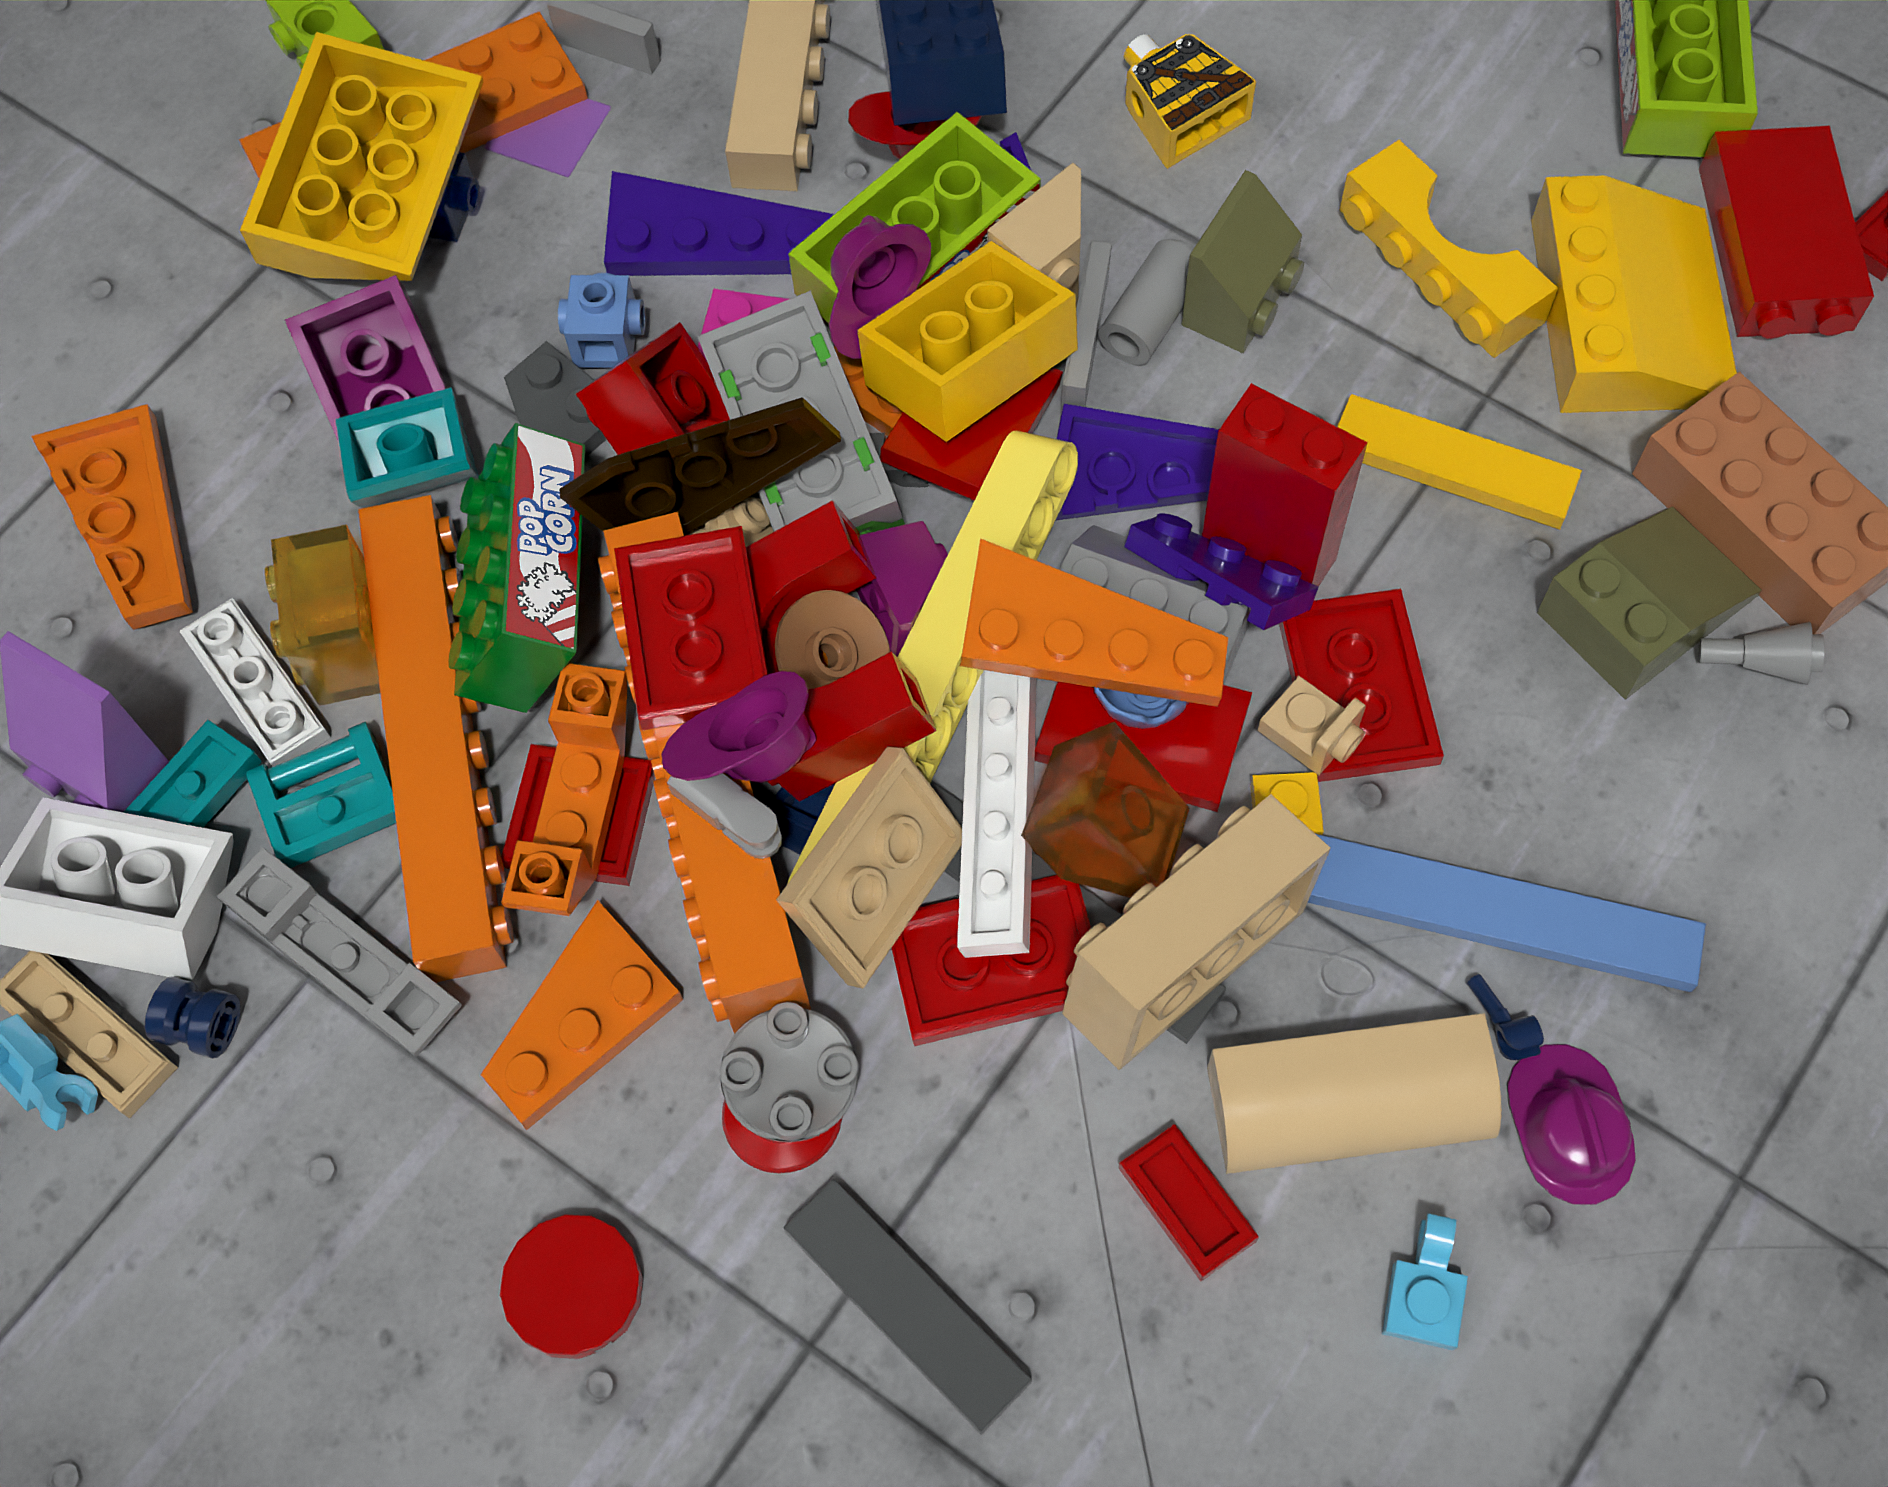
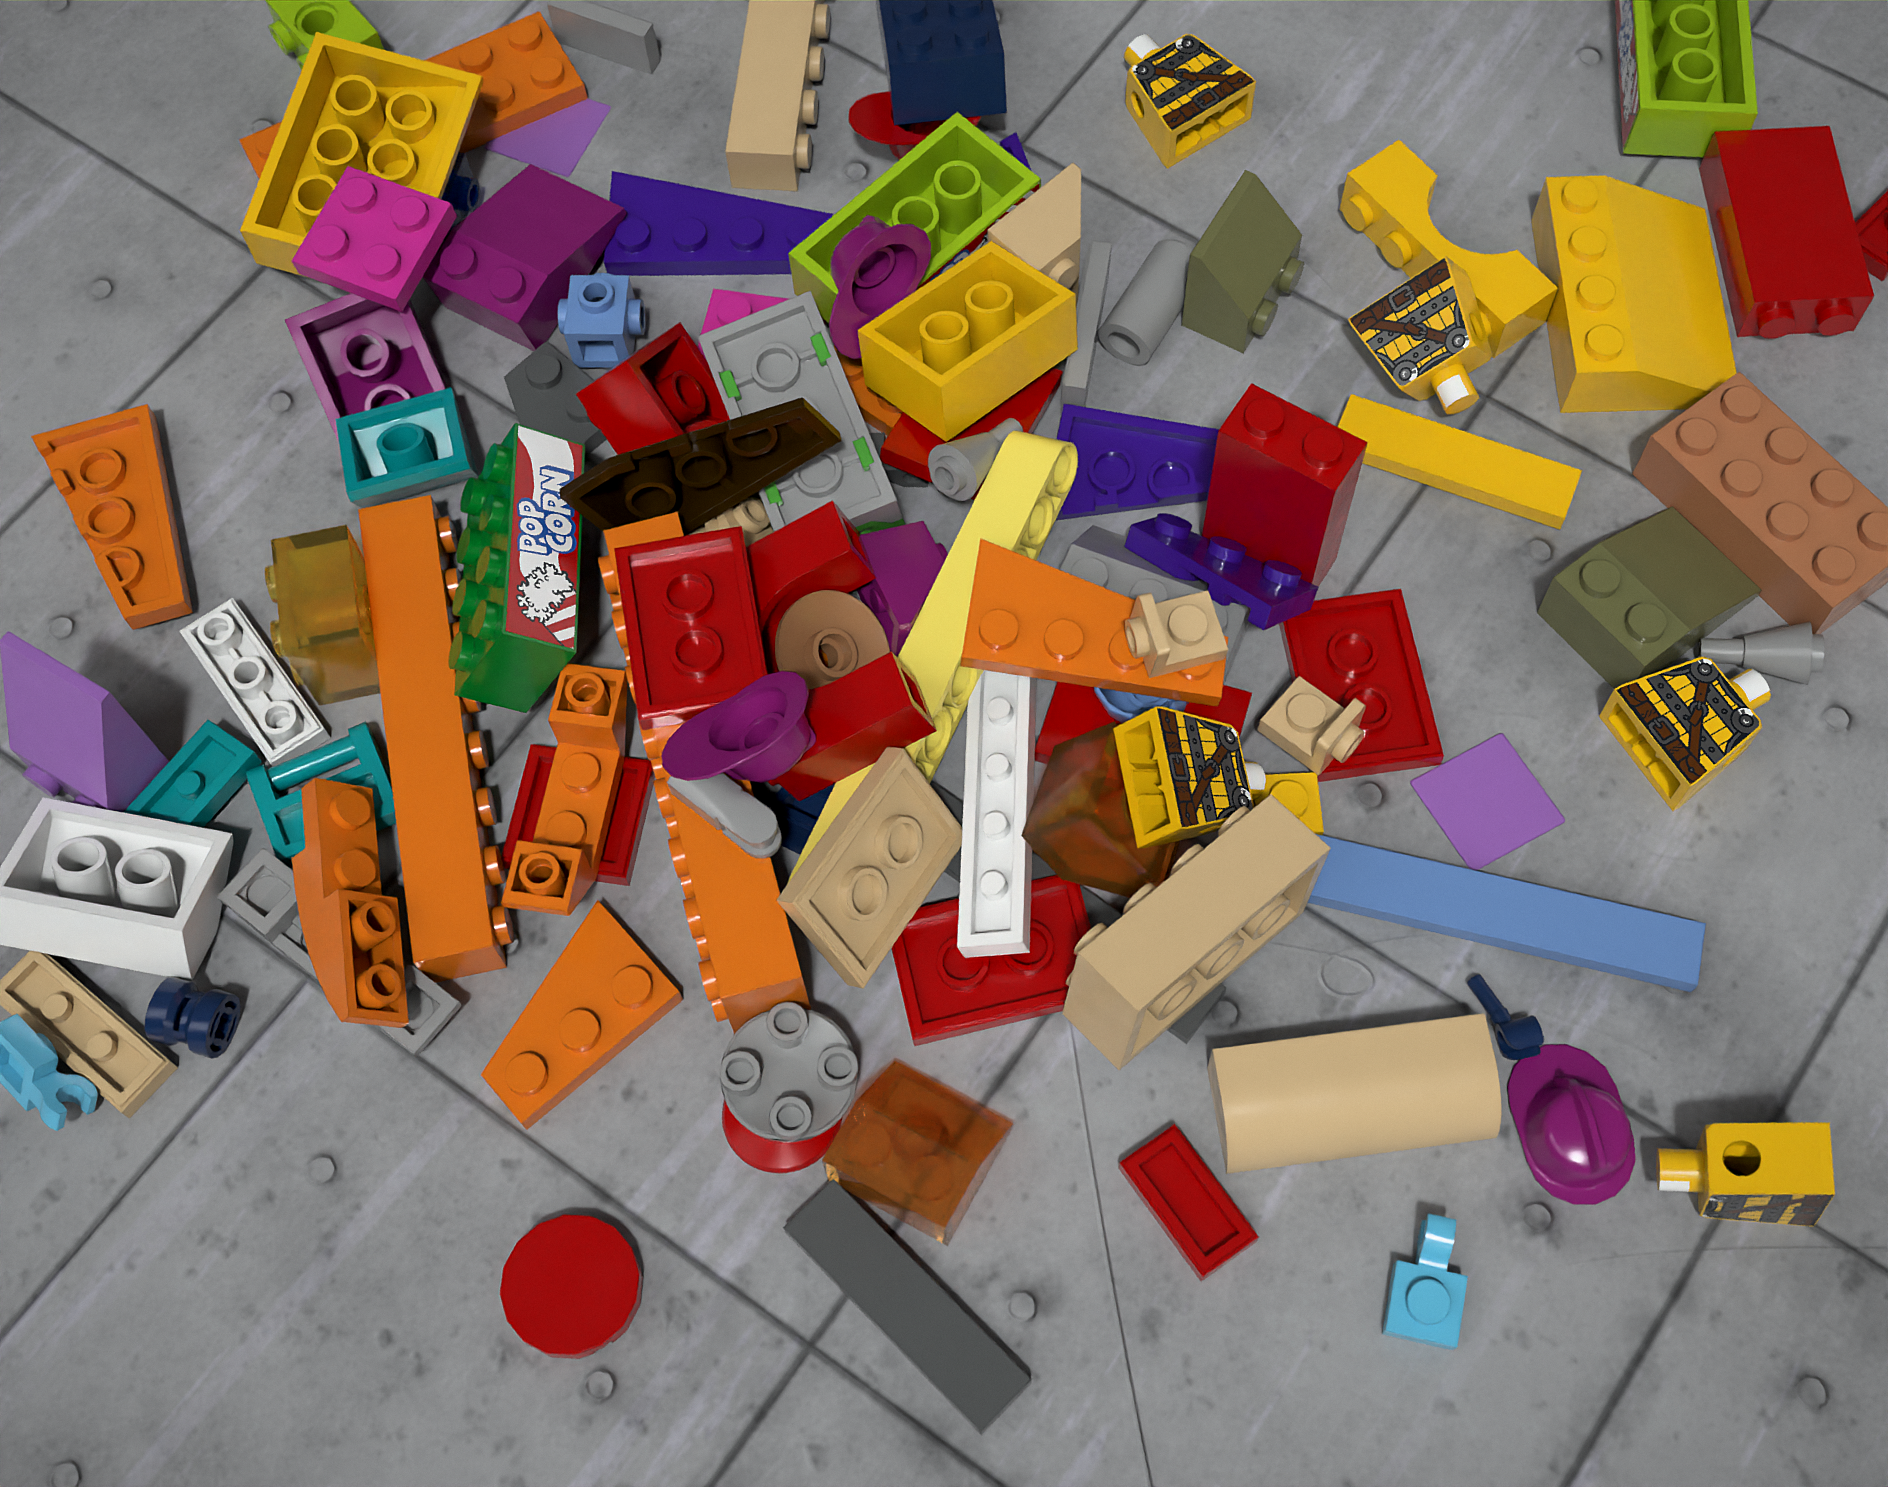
none -> dark pink plate [292,166,457,312]
none -> orange slope [292,778,409,1028]
none -> magenta slope [423,164,627,351]
none -> clear orange slope [822,1061,1013,1246]
none -> light grey cone [928,418,1023,501]
none -> torso [1113,706,1266,848]
none -> tan bracket [1125,590,1229,678]
none -> torso [1348,256,1492,414]
none -> medium lavender sticker [1410,733,1565,871]
none -> torso [1599,656,1771,811]
none -> yellow torso [1656,1122,1835,1226]

